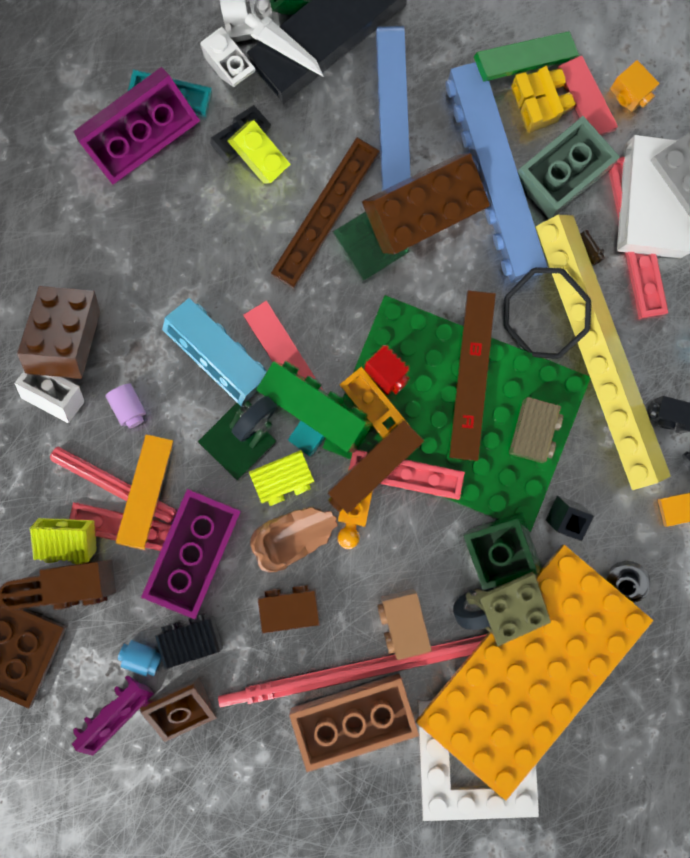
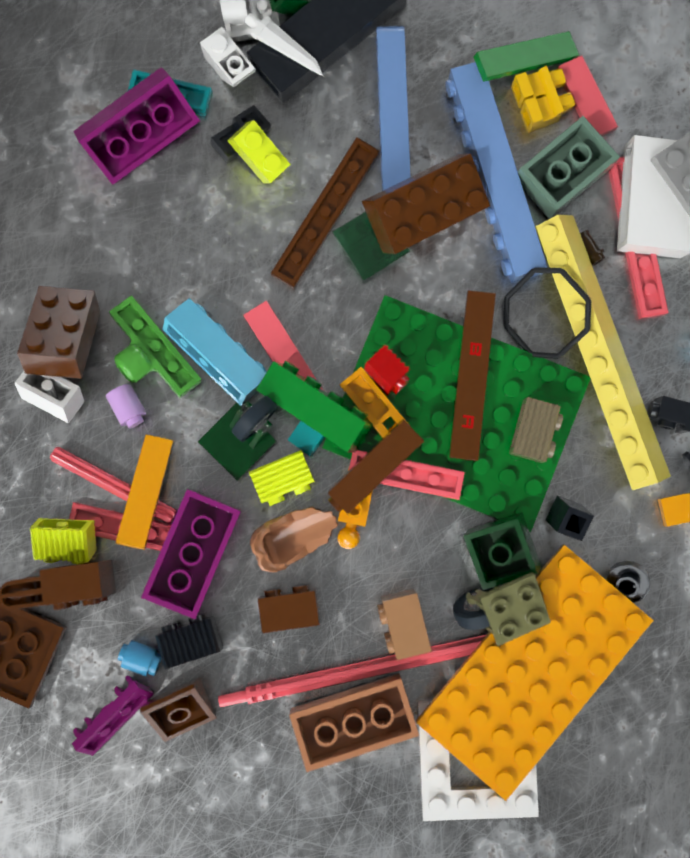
light orange brick [610,60,660,112] -> none
none -> bright green plate [109,295,202,399]

